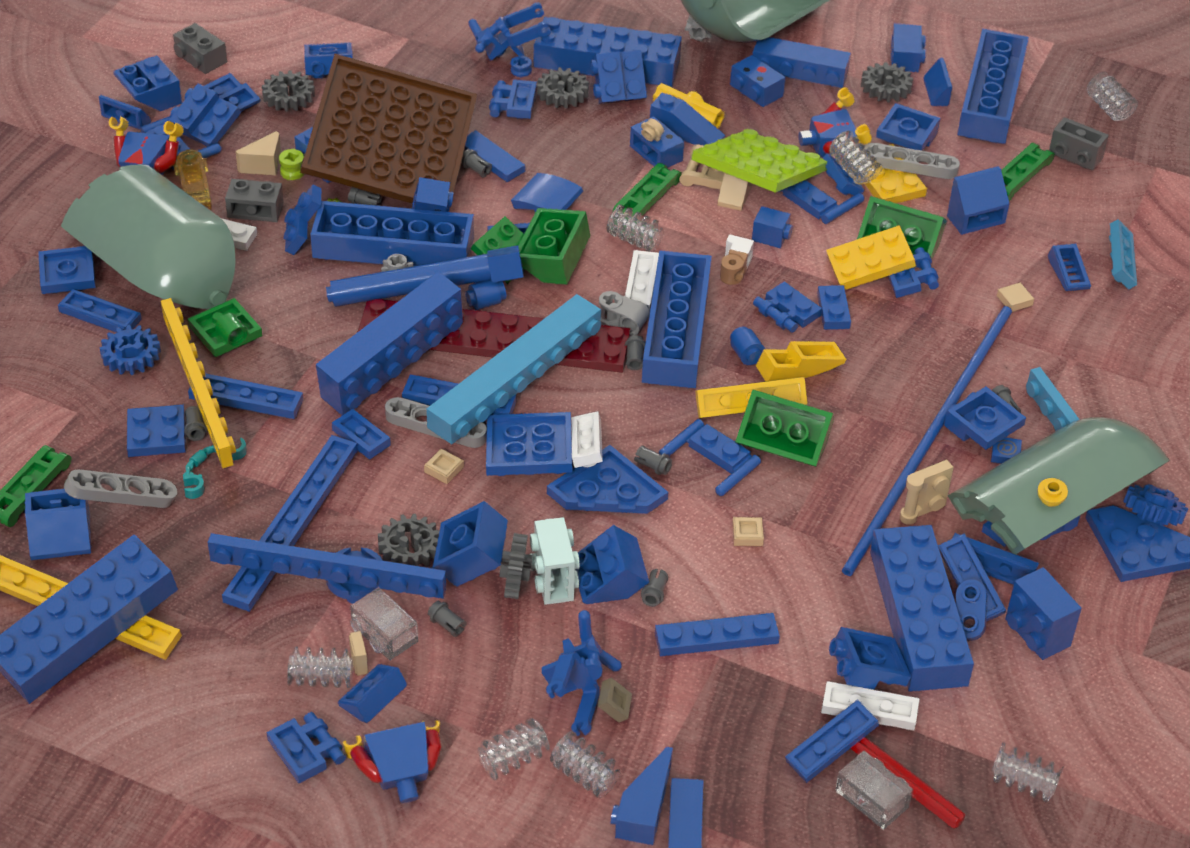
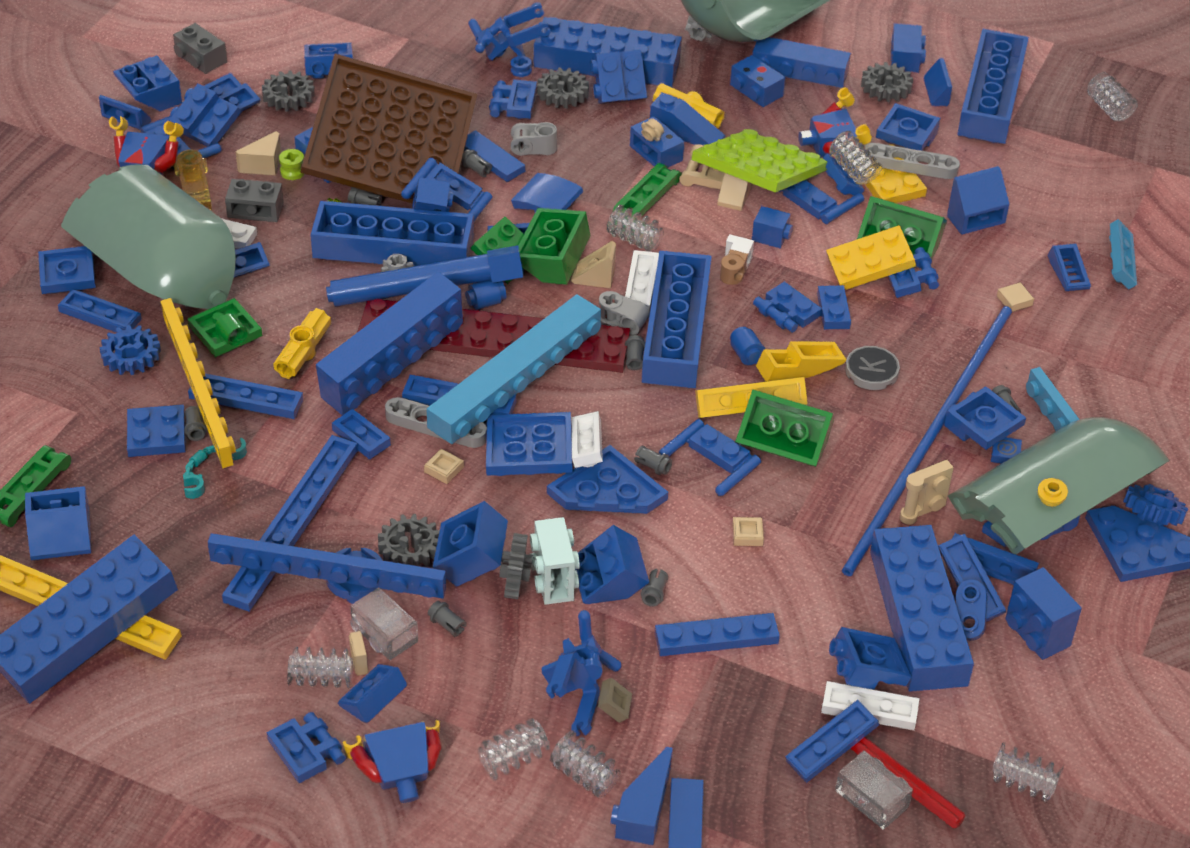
light grey beam [64,469,177,508] -> none
blue plate [283,185,322,255] -> none
green plate [1001,142,1055,201] -> none
dark grey brick [1049,117,1109,170] -> none
none -> blue slope [234,242,270,278]
none -> yellow piece [273,308,331,379]
none -> blue plate [401,158,493,221]
none -> light grey piece [510,122,558,156]
none -> tan slope [571,241,616,288]
none -> tile [845,346,900,390]

